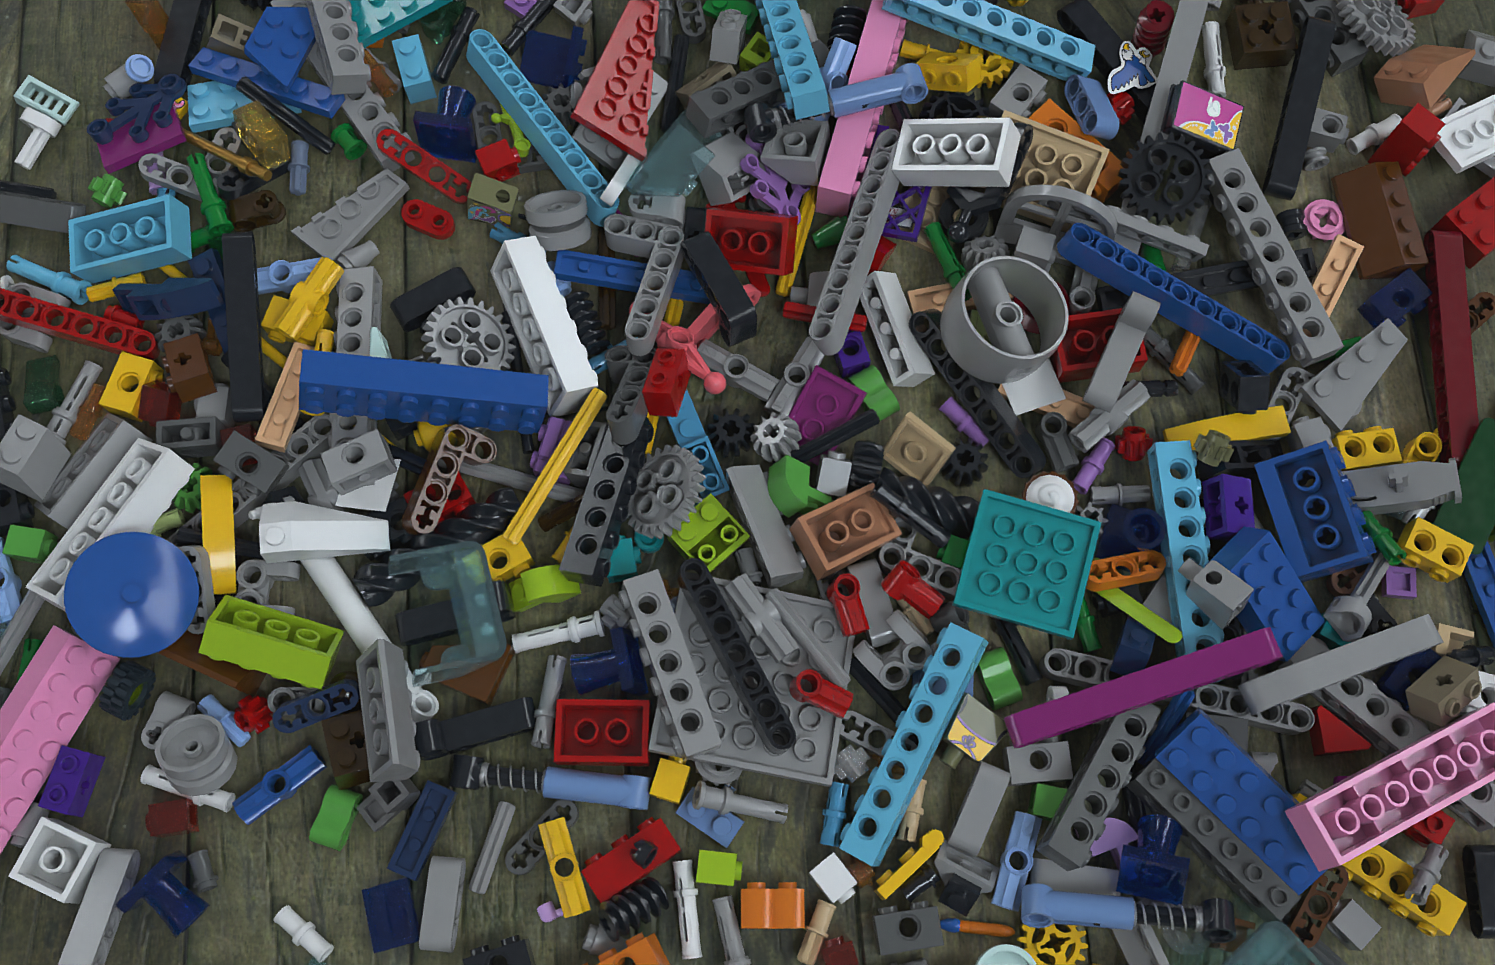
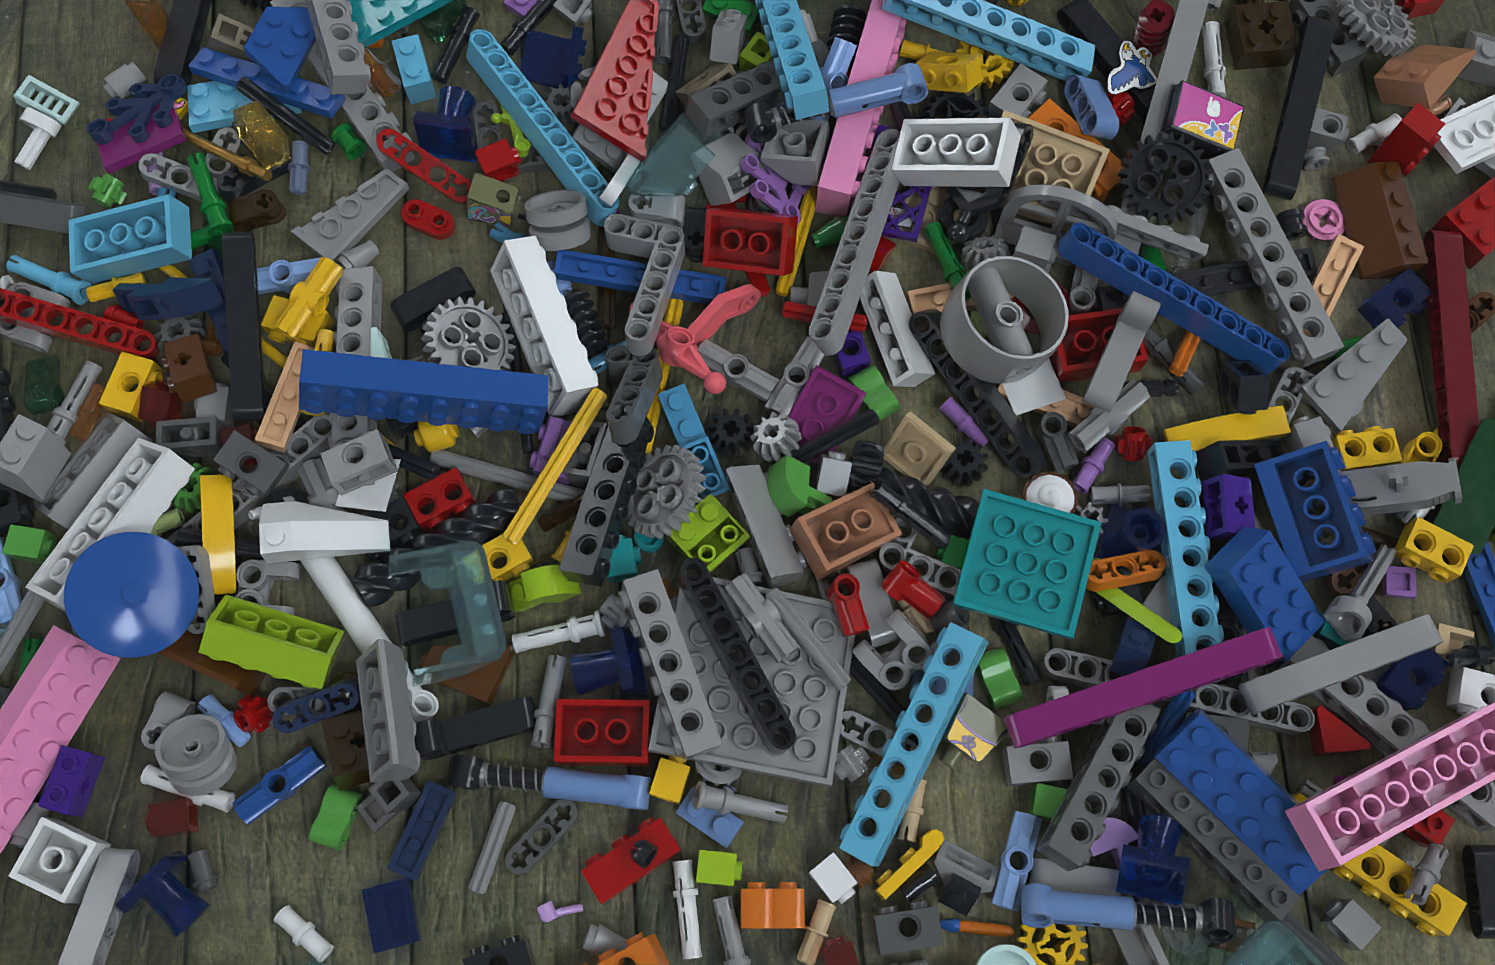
black bush [99,660,156,721] -> none
light blue plate [125,54,154,83] -> none
reddish brown beam [402,424,497,535] -> none
light grey beam [419,856,466,953] -> none
yellow piece [538,817,591,918] -> none
black piece [598,877,669,942] -> none
red brick [642,348,691,417] -> none
black beam [680,231,757,347] -> none
red piece [789,669,854,719] -> none
dark azure pin [819,782,849,847] -> none
light grey beam [947,761,1011,856] -> none
green pin [1076,597,1103,653] -> none
light grey torso [1178,557,1254,630] -> none
olive gear [1193,430,1234,467] -> none
reddish brown beam [1286,865,1349,949] -> none
green pin [1361,510,1407,566] -> none
dark tan brick [1405,655,1482,727] -> none

